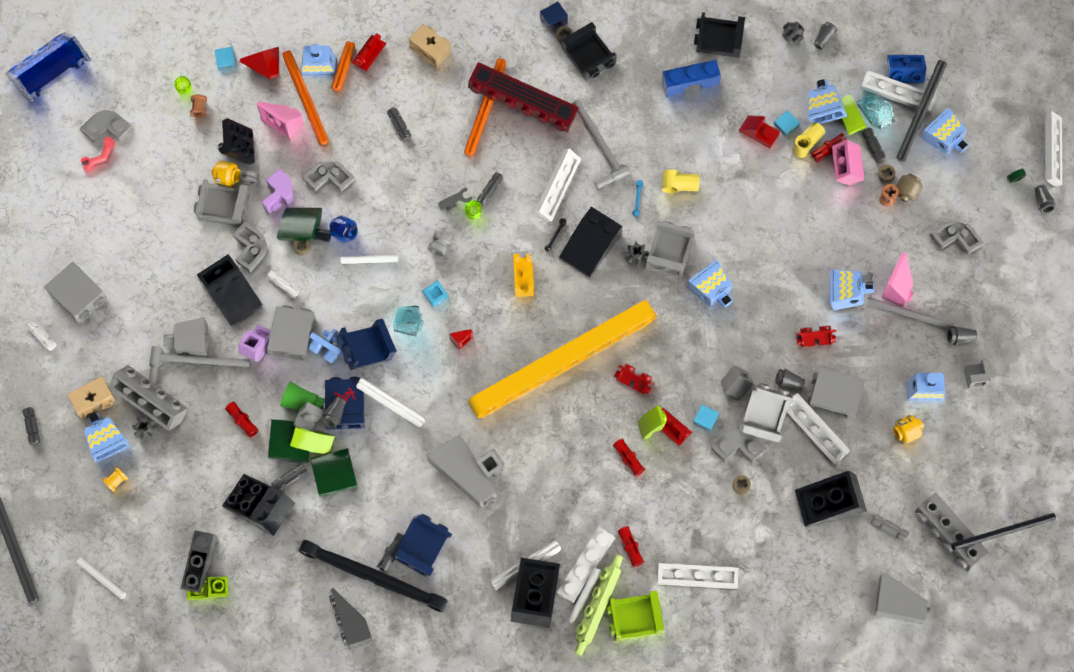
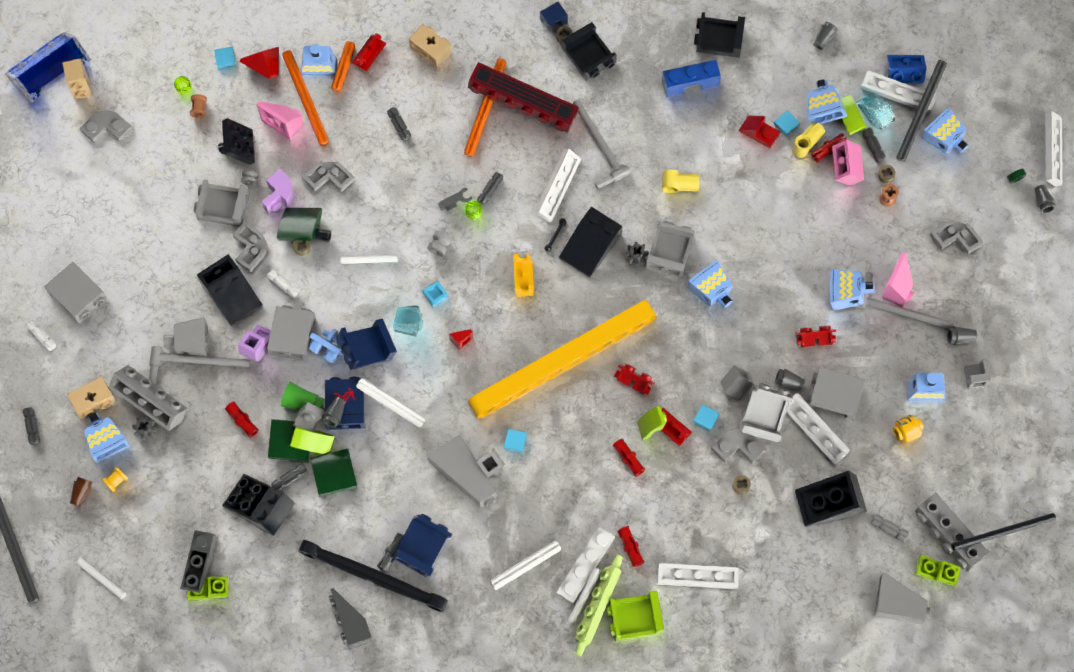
coral arm [80,136,115,171] -> none
yellow head [211,161,241,186] -> none
clear blue head [330,215,358,243] -> none
black slope [510,558,560,628] -> none
dark azure hinge [632,180,643,216] -> none
dark grey gear [782,21,805,44] -> none
dark tan head [896,173,923,202] -> none
none -> tan brick [62,58,92,98]
none -> reddish brown cone [70,477,93,507]
none -> medium azure tile [504,429,527,453]
none -> lime slope [914,555,961,587]

